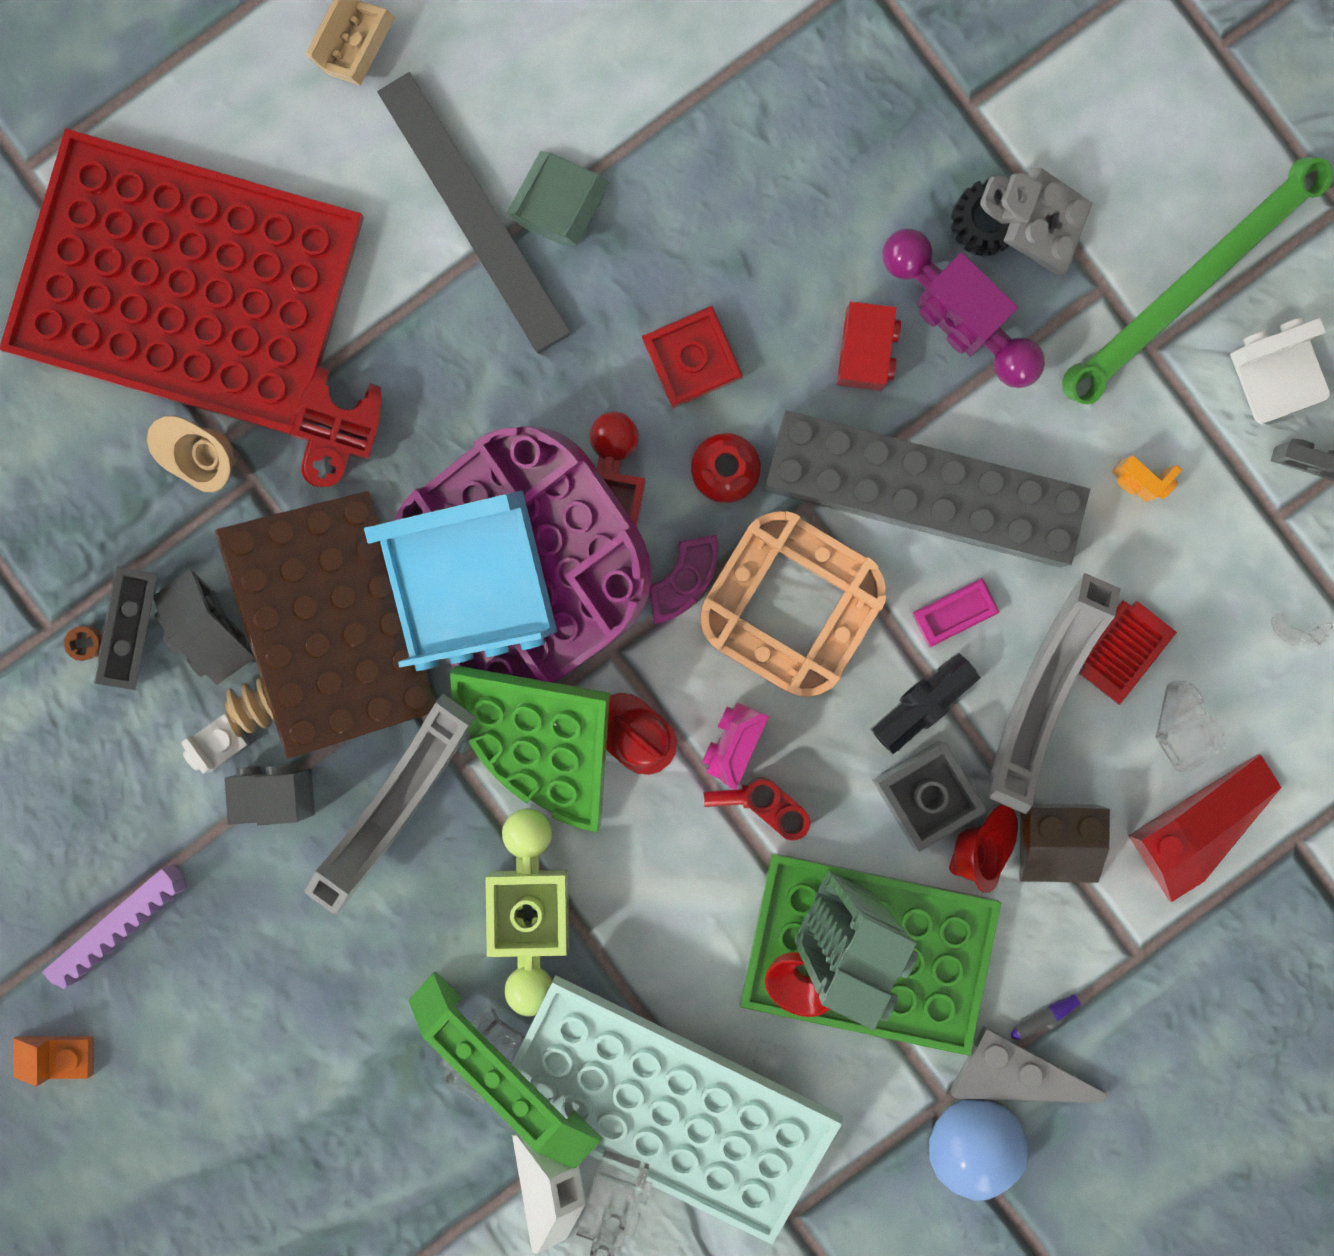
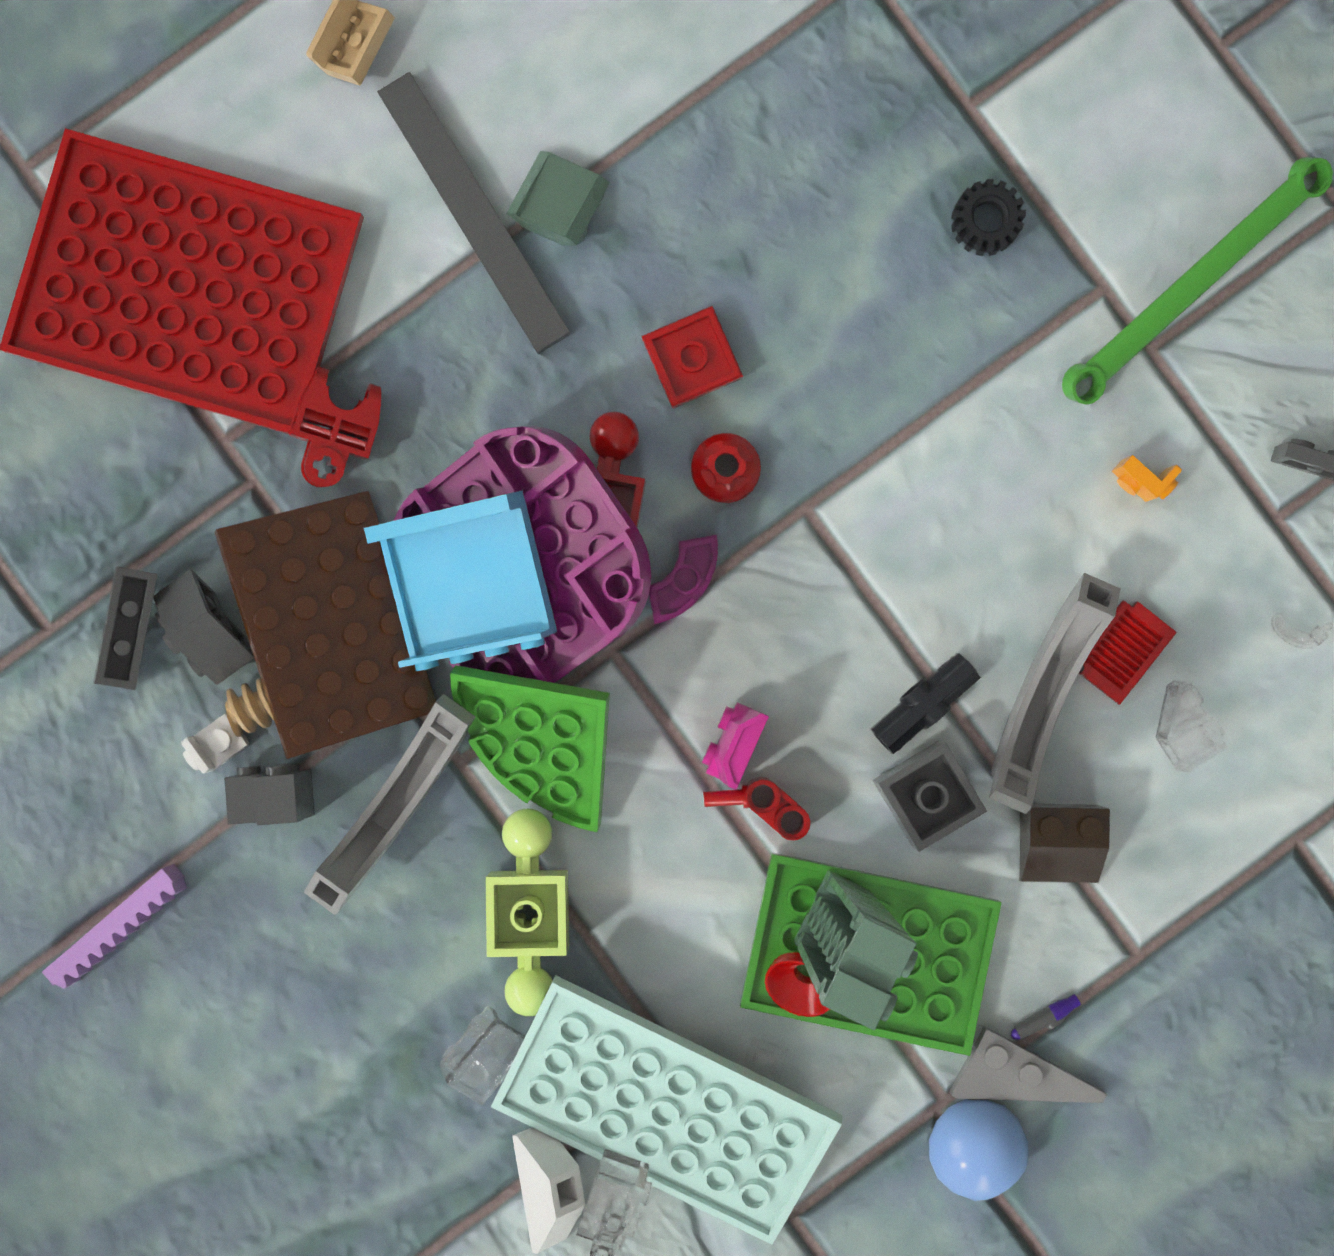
orange slope [13,1036,94,1086] -> none
dark orange bush [64,625,102,661] -> none
tan piece [147,416,237,492] -> none
bright green slope [408,971,603,1169] -> none
red piece [606,693,677,775] -> none
light nougat plate [700,511,886,697] -> none
dark grey brick [763,410,1091,568] -> none
red brick [836,301,901,391] -> none
magenta brick [882,228,1045,388] -> none
dark pink tile [912,578,1000,647] -> none
red piece [949,805,1018,893] -> none
light grey plate [980,168,1093,275] -> none
red wedge [1128,754,1282,902] -> none
white bracket [1230,317,1330,424] -> none

